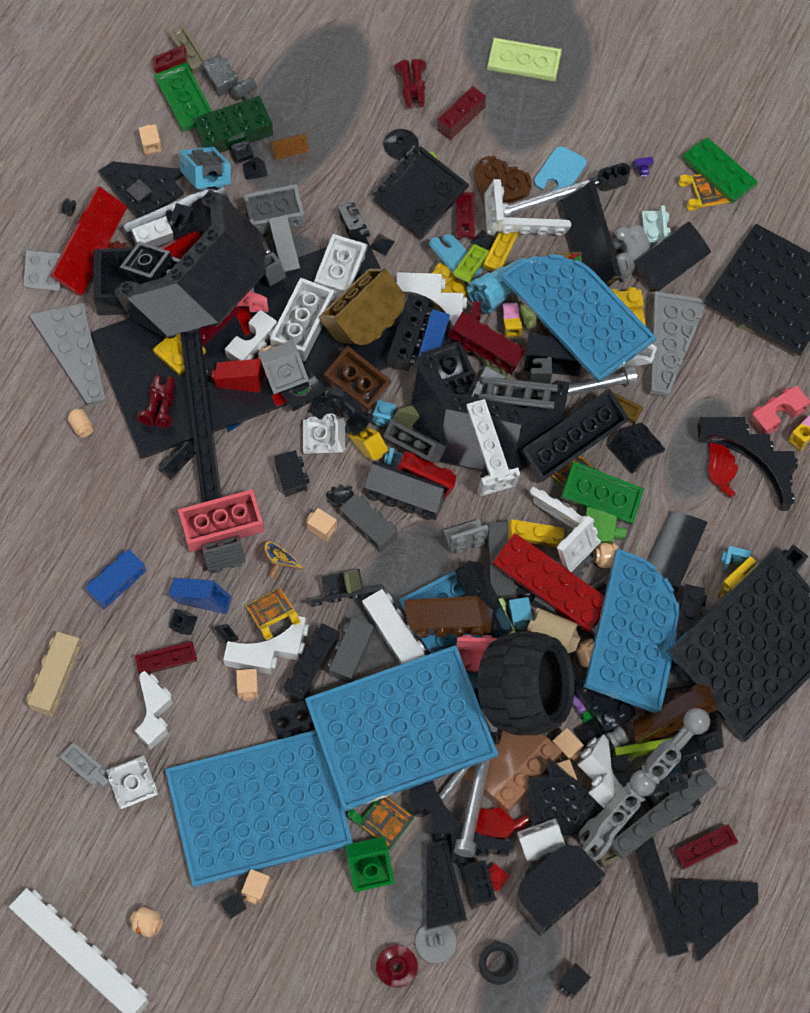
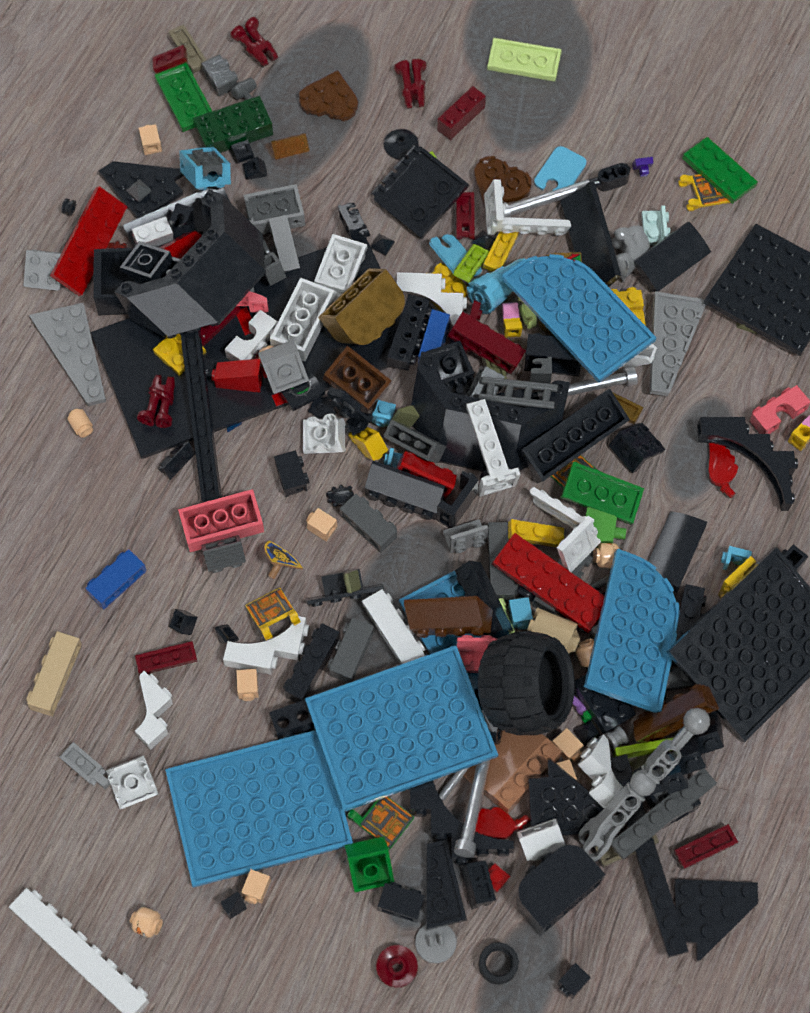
blue slope [169,578,232,614] -> none
none -> dark red piece [230,17,278,67]
none -> reddish brown plate [299,70,358,122]
none -> black brick [377,882,425,923]
none -> black panel [436,471,479,528]

